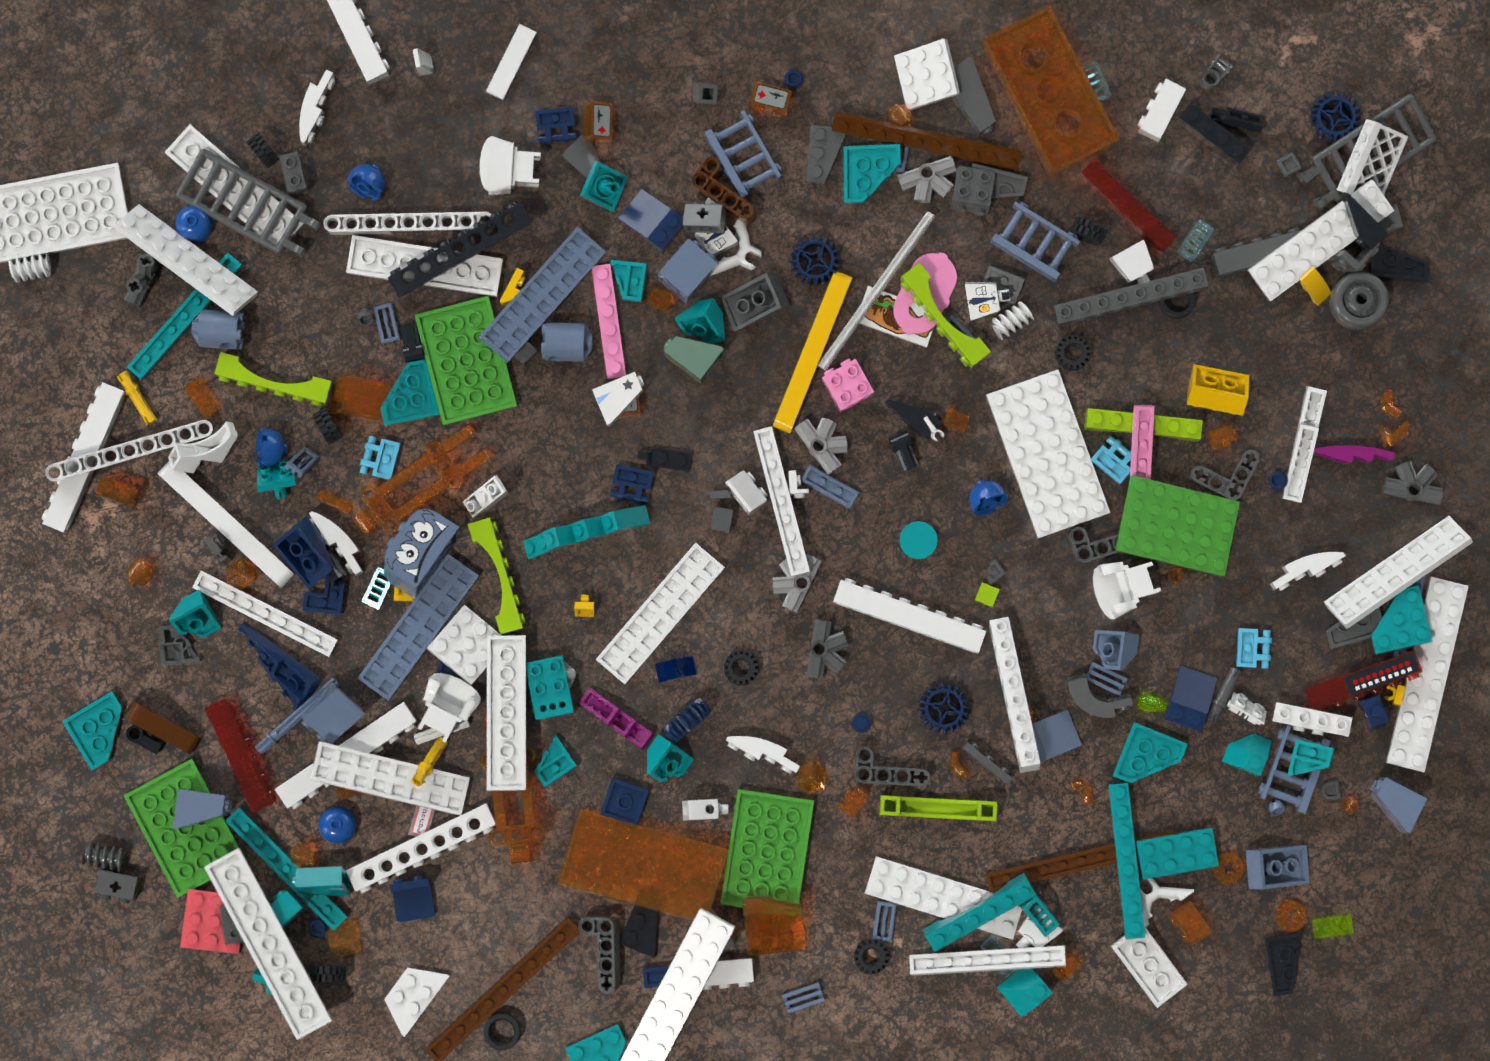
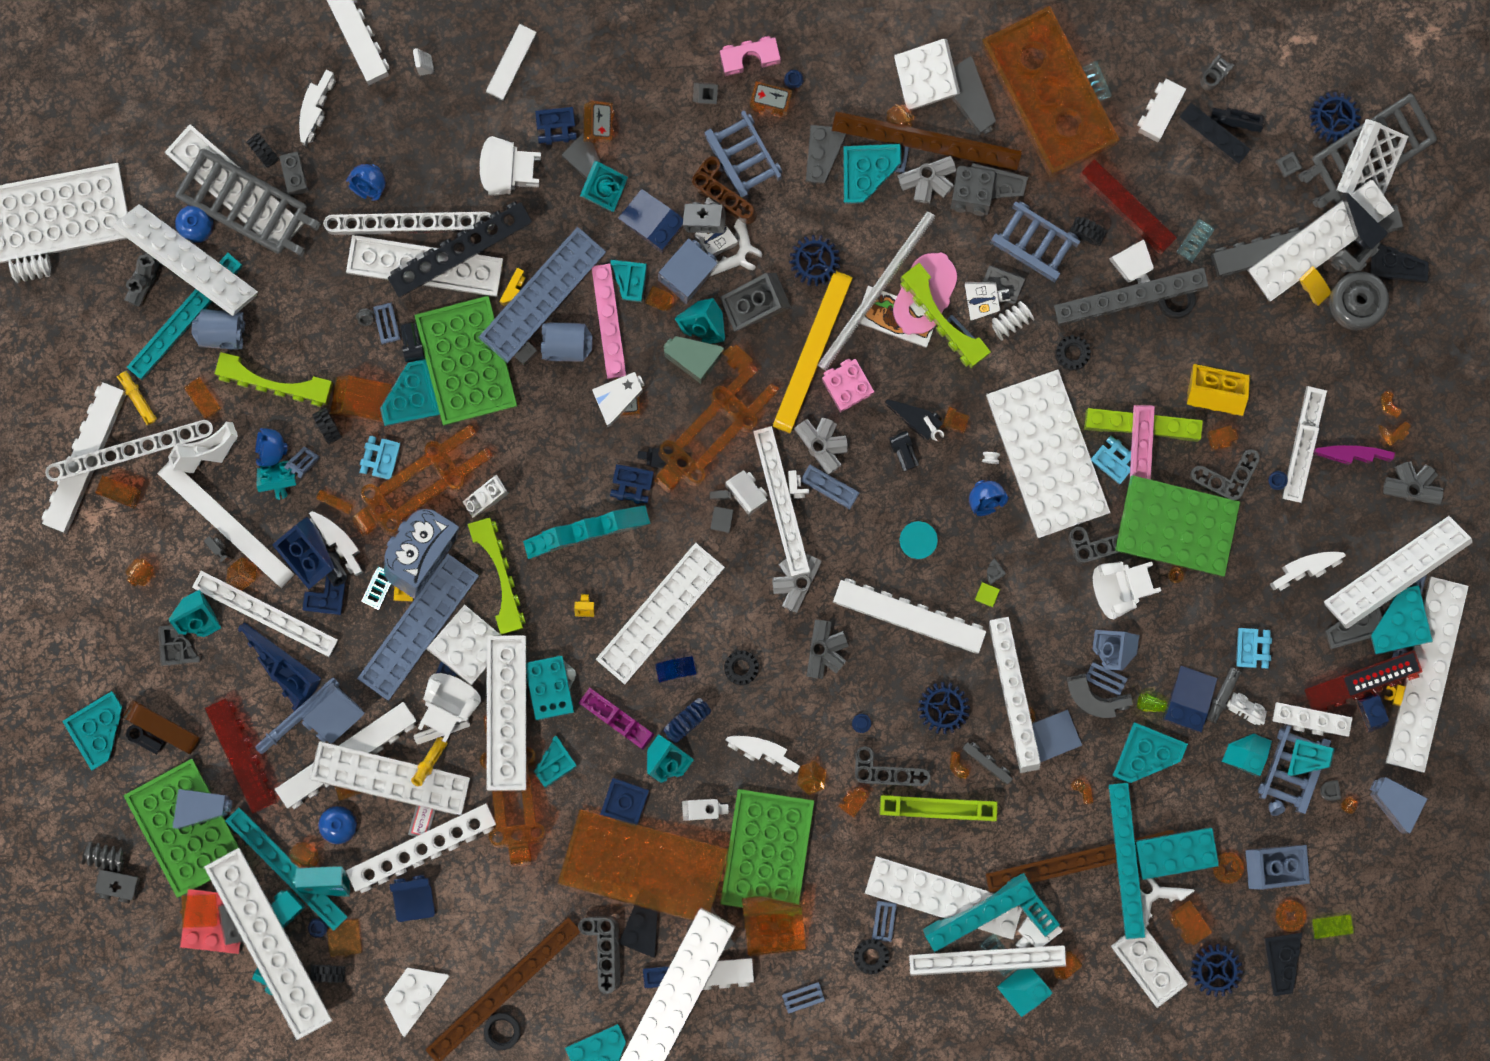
none -> clear orange piece [180,894,218,928]
none -> clear orange beam [655,363,779,494]
none -> bright pink arch [720,36,780,76]
none -> clear orange brick [723,344,753,376]
none -> white bush [982,452,1000,464]
none -> dark blue gear [1190,944,1243,997]

